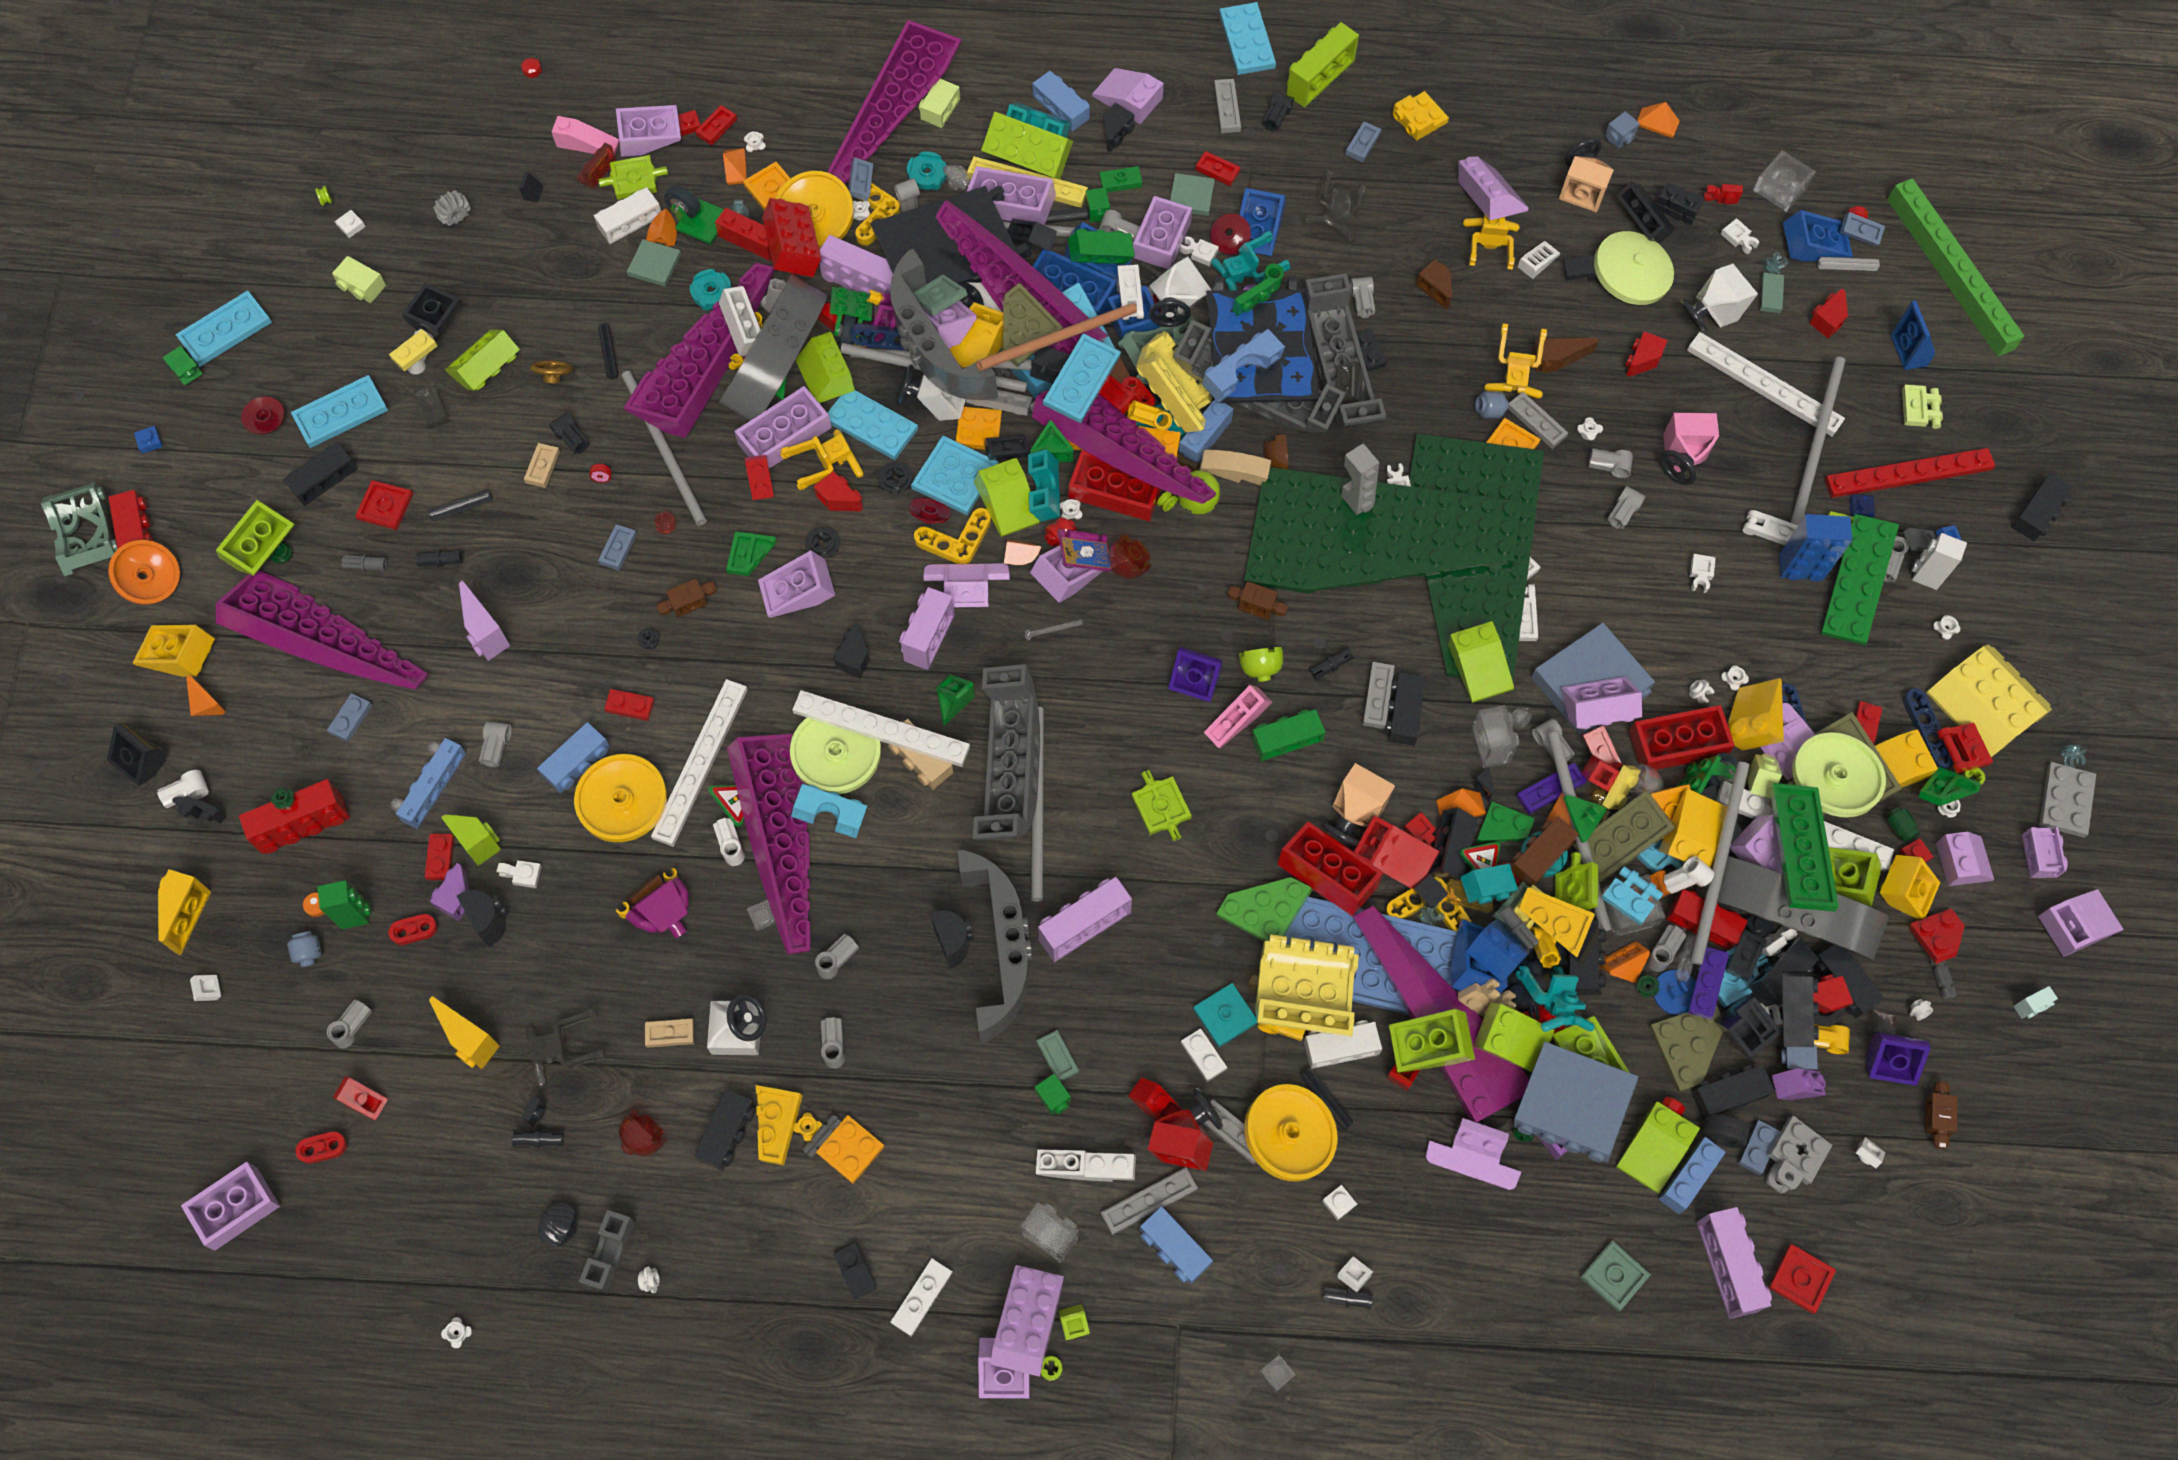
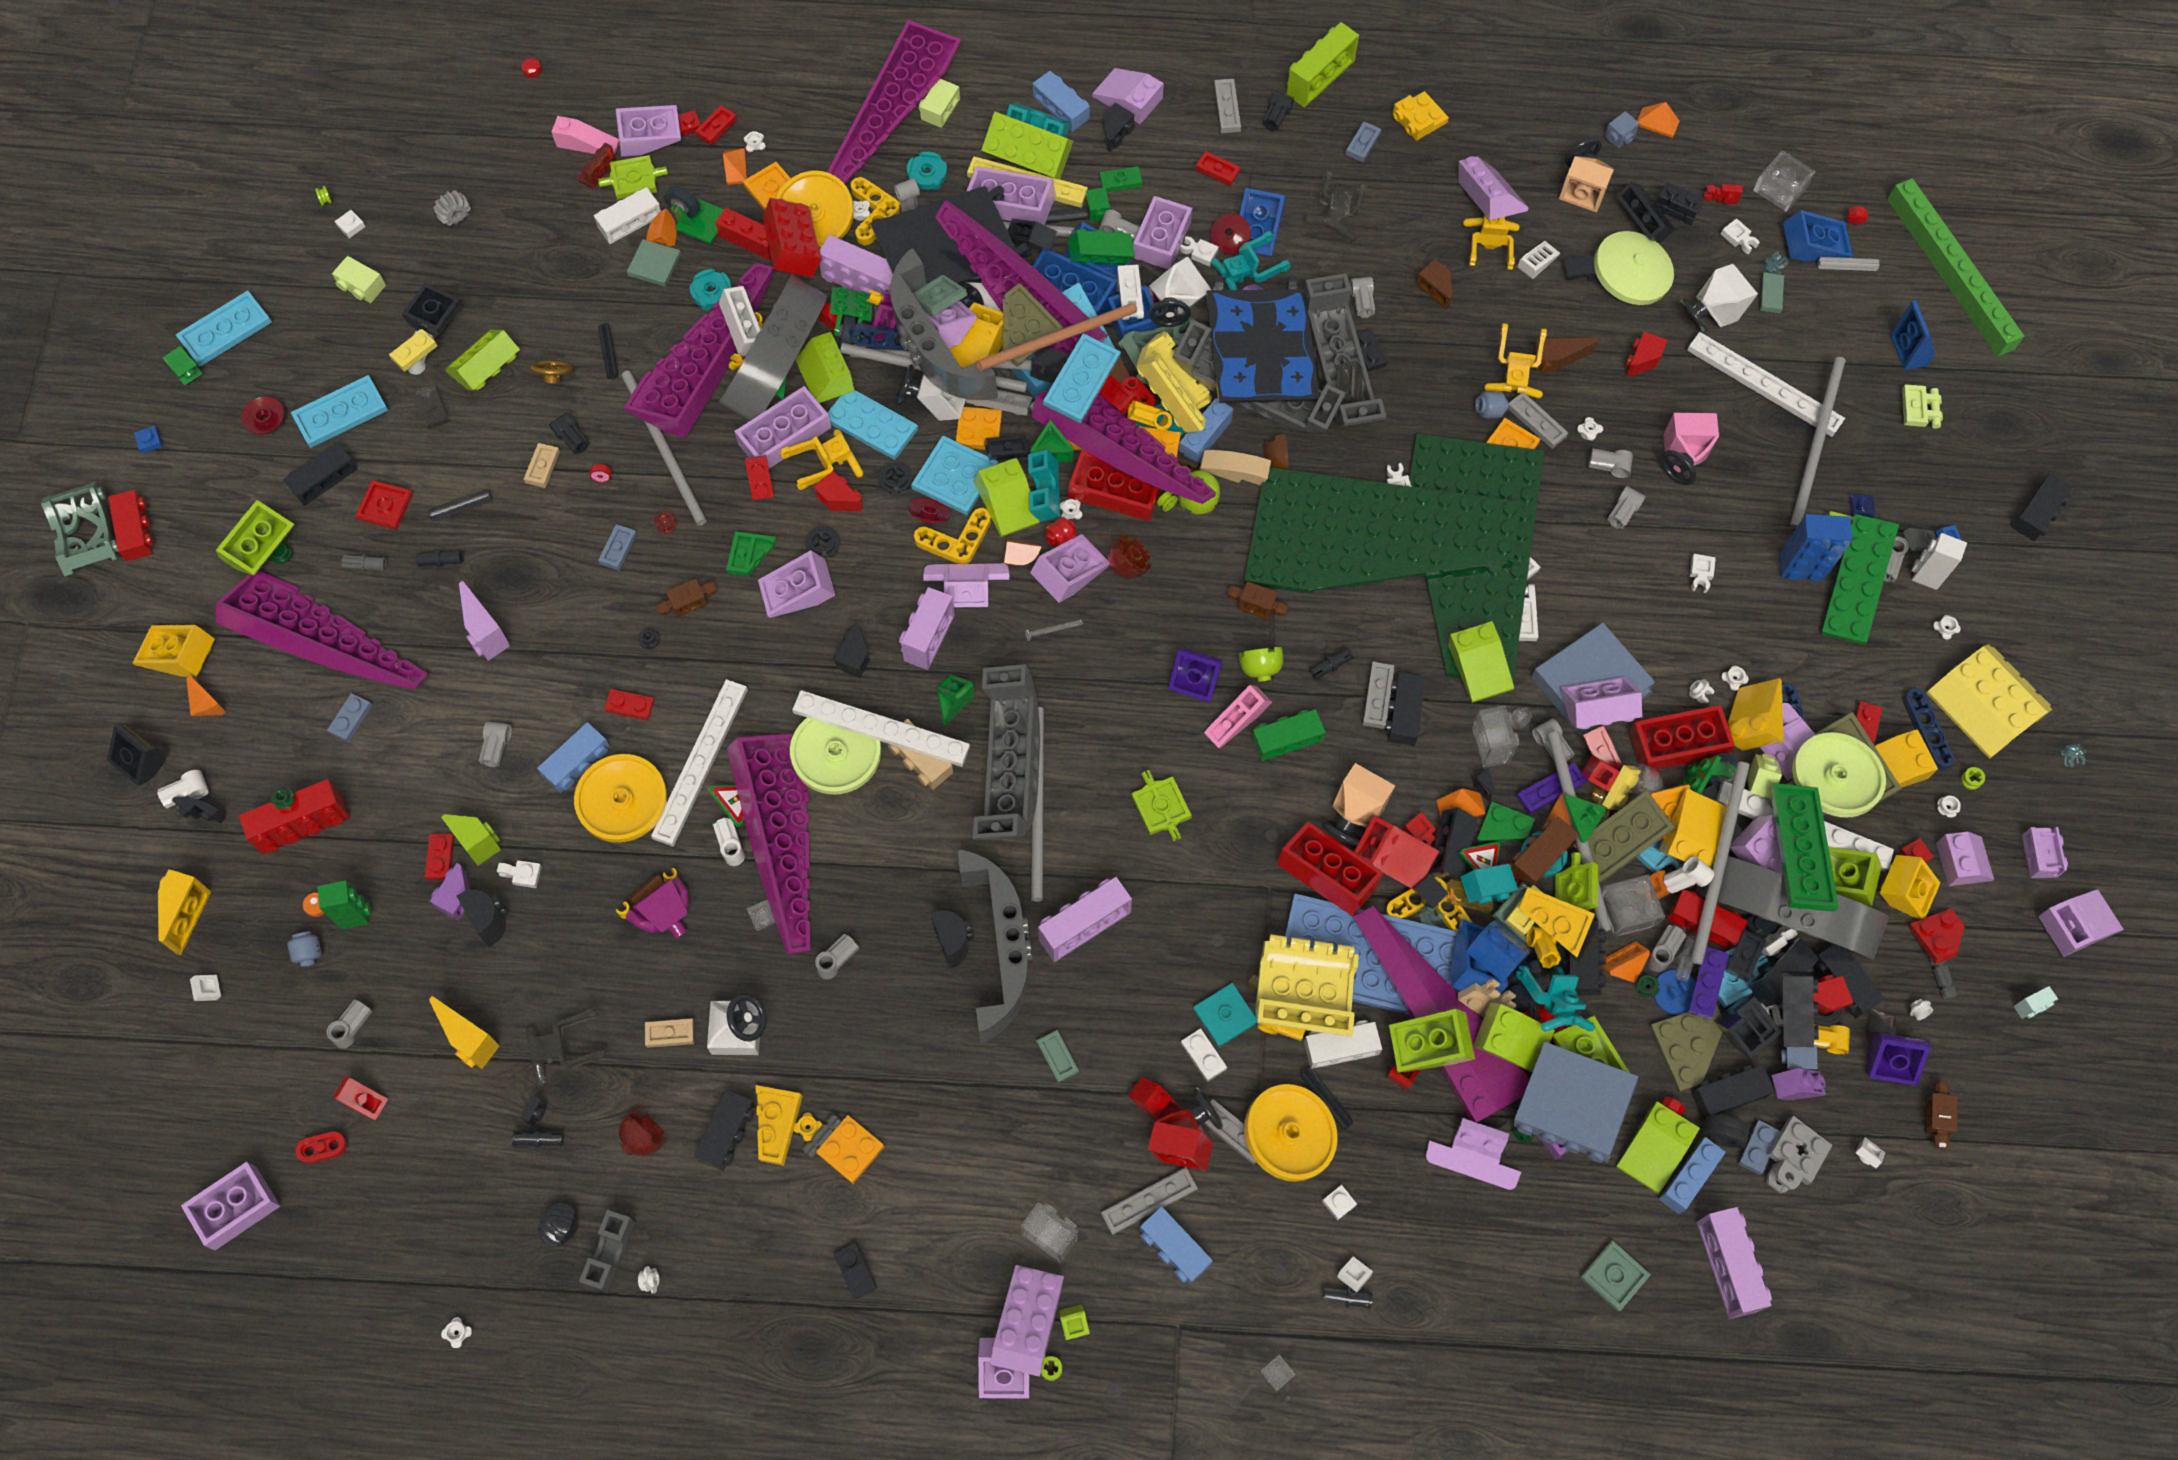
orange dish [108,540,180,605] -> none
red plate [388,914,438,945] -> none
medium blue piece [390,738,466,829] -> none
black slope [519,172,543,202] -> none
clear light blue plate [729,199,749,218] -> none
light grey piece [761,278,786,314] -> none
medium azure arch [791,784,867,838] -> none
light grey piece [821,1017,845,1069] -> none
sand blue plate [848,157,873,201] -> none
white plate [890,1259,953,1337] -> none
clear rock [943,165,971,191] -> none
green brick [1035,1074,1071,1115] -> none
white slope [1036,1150,1136,1182] -> none
piece [1057,529,1112,572] -> none
sand green tile [1170,173,1215,216] -> none
medium blue arch [1202,329,1285,402] -> none
bright green plate [1216,877,1312,941] -> none
medium azure plate [1219,2,1276,75] -> none
green plate [1232,264,1284,316] -> none
light grey arch [1342,444,1379,515] -> none
dark grey axle [1499,906,1539,950] -> none
medium azure plate [1601,866,1664,926] -> none
white plate [1743,510,1798,545] -> none
red plate [1768,1244,1836,1314] -> none
red slope [1809,289,1848,339] -> none
red plate [1824,448,1995,498] -> none
sand blue plate [1840,212,1885,247] -> none
dark green brick [1886,807,1920,842] -> none
green wing [1919,767,1981,806] -> none
red plate [1937,722,1993,773] -> none
light grey plate [2039,762,2096,838] -> none

